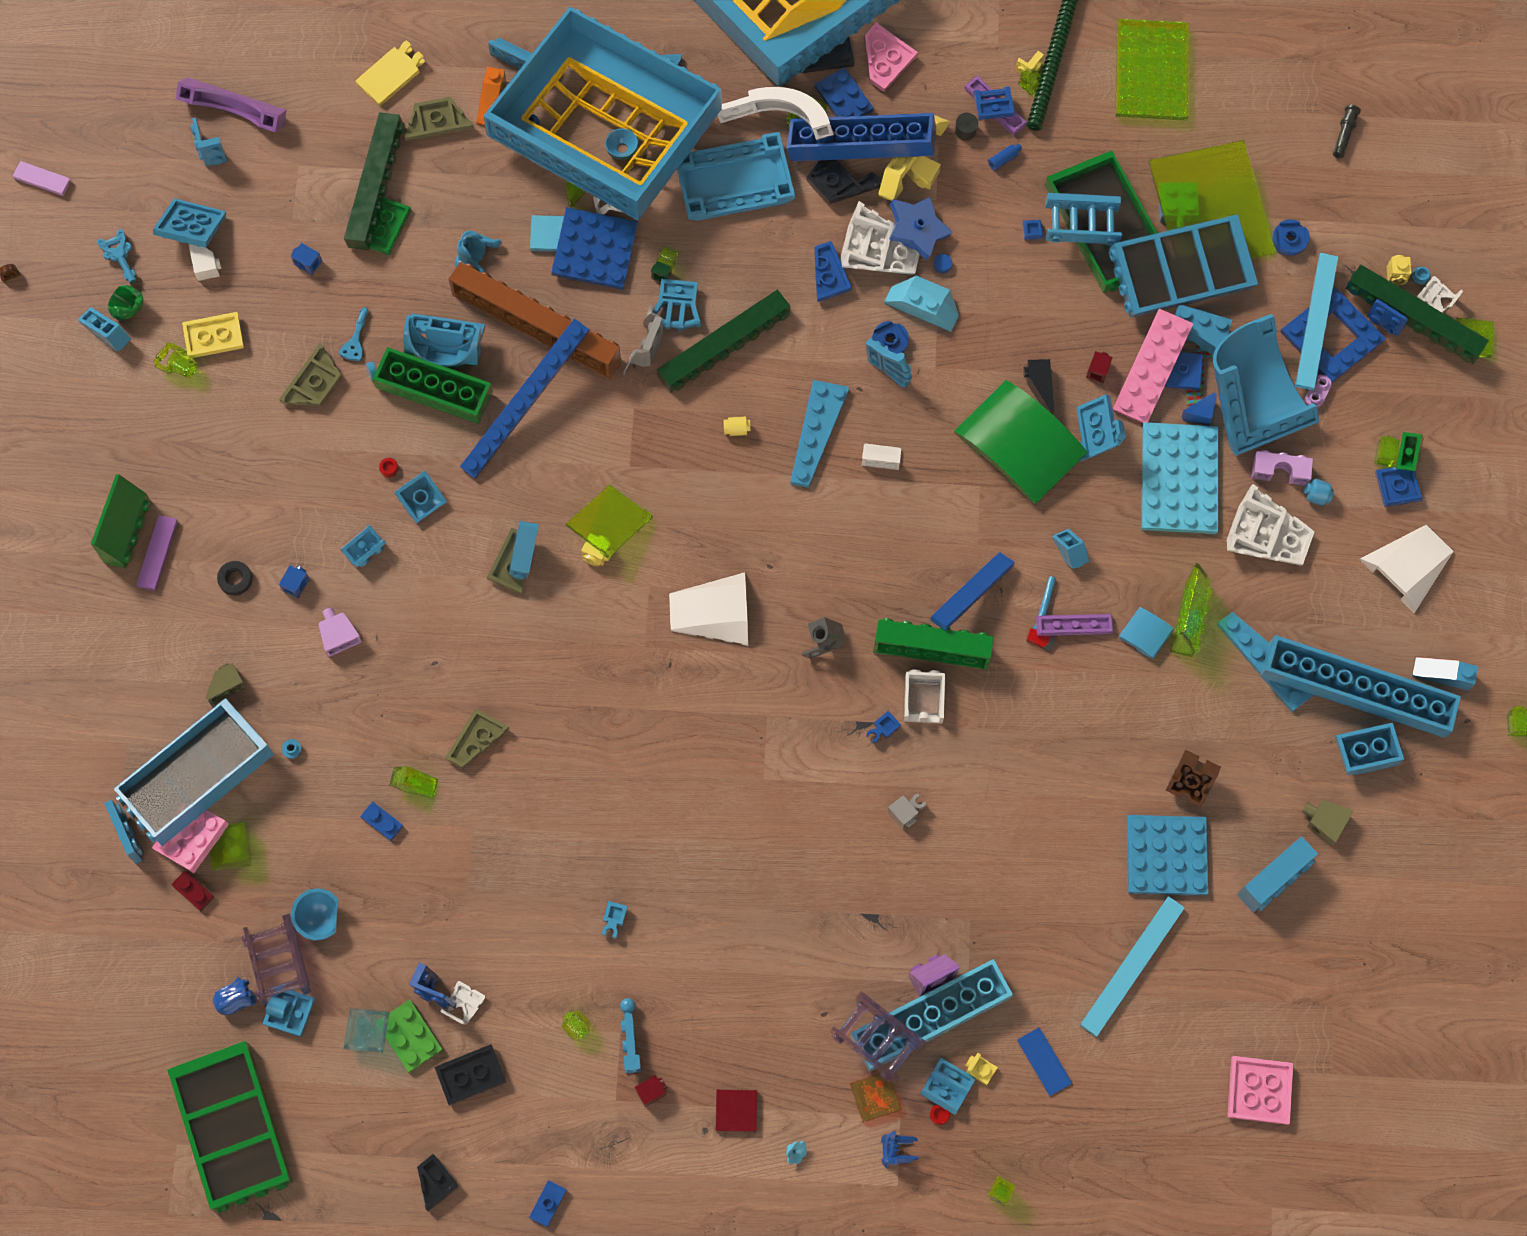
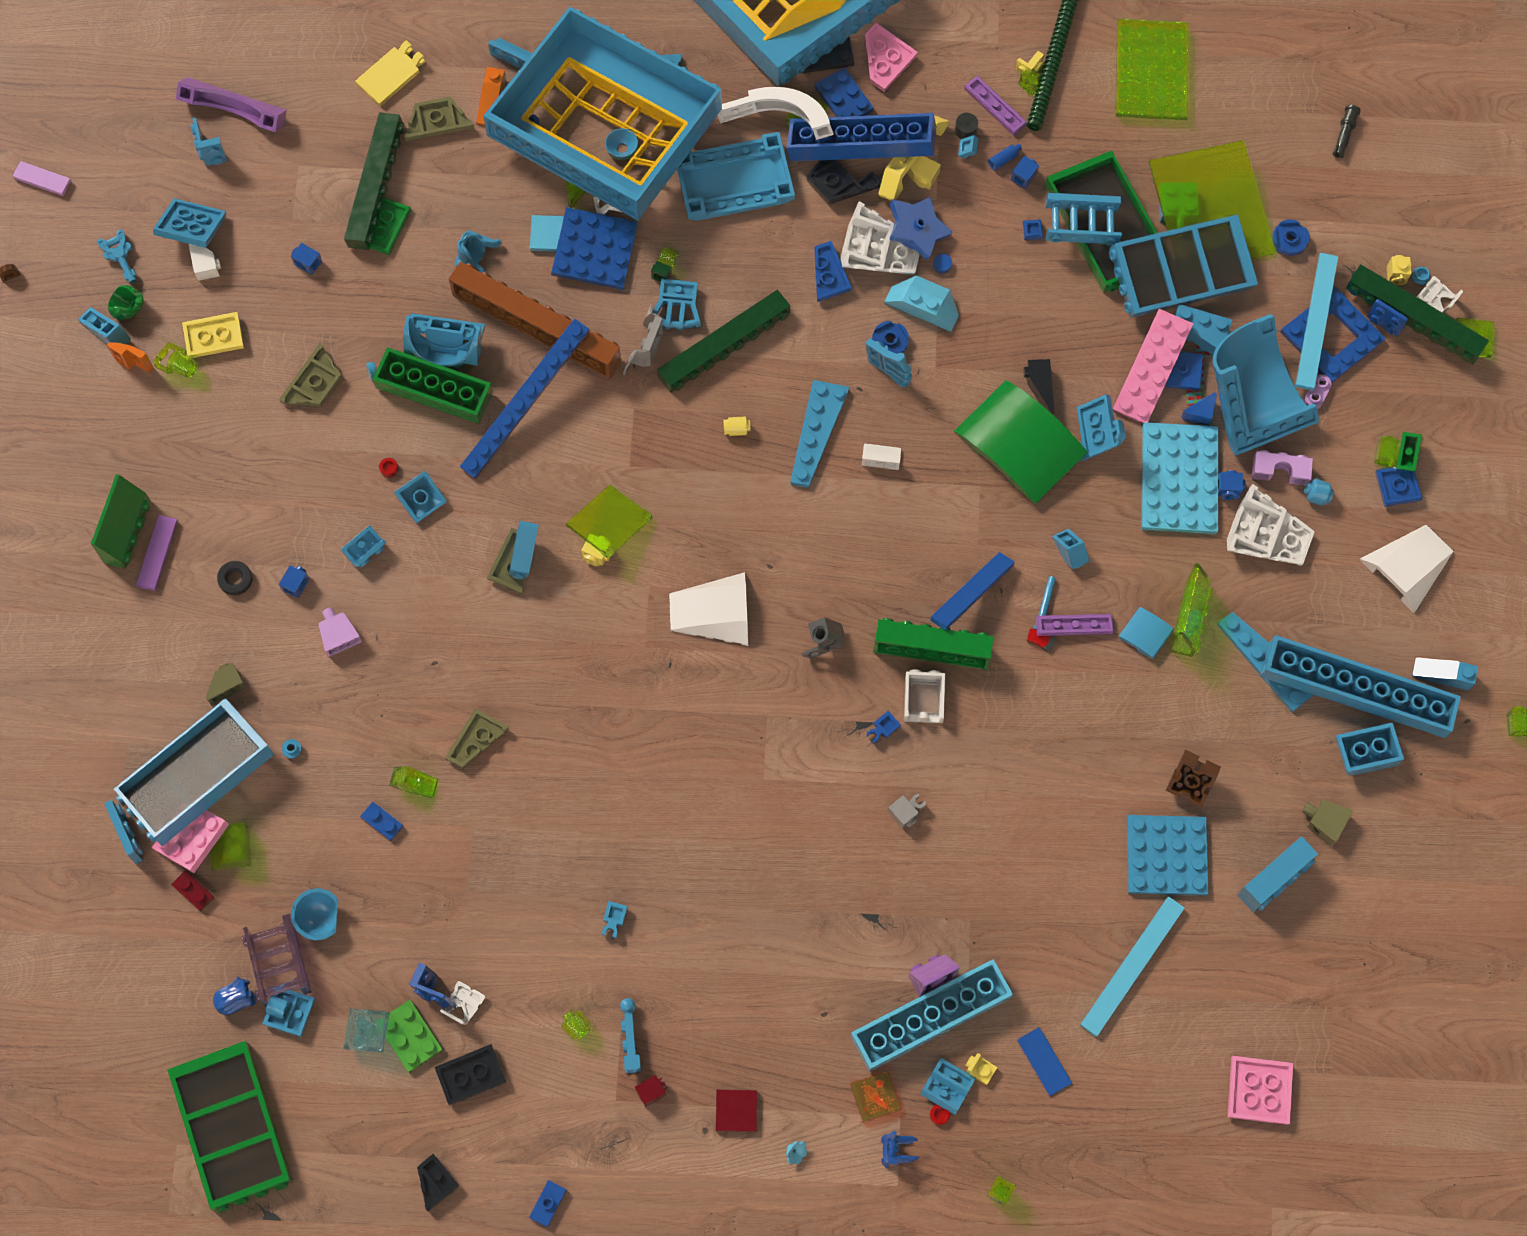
dark azure piece [339,307,369,361] -> none
clear purple fence [831,991,926,1083] -> none
blue plate [973,86,1015,120] -> none
dark red brick [1086,351,1113,383] -> none
none -> orange slope [107,343,154,374]
none -> dark azure plate [958,135,978,159]
none -> blue brick [1011,156,1039,189]
none -> blue brick [1218,470,1246,500]

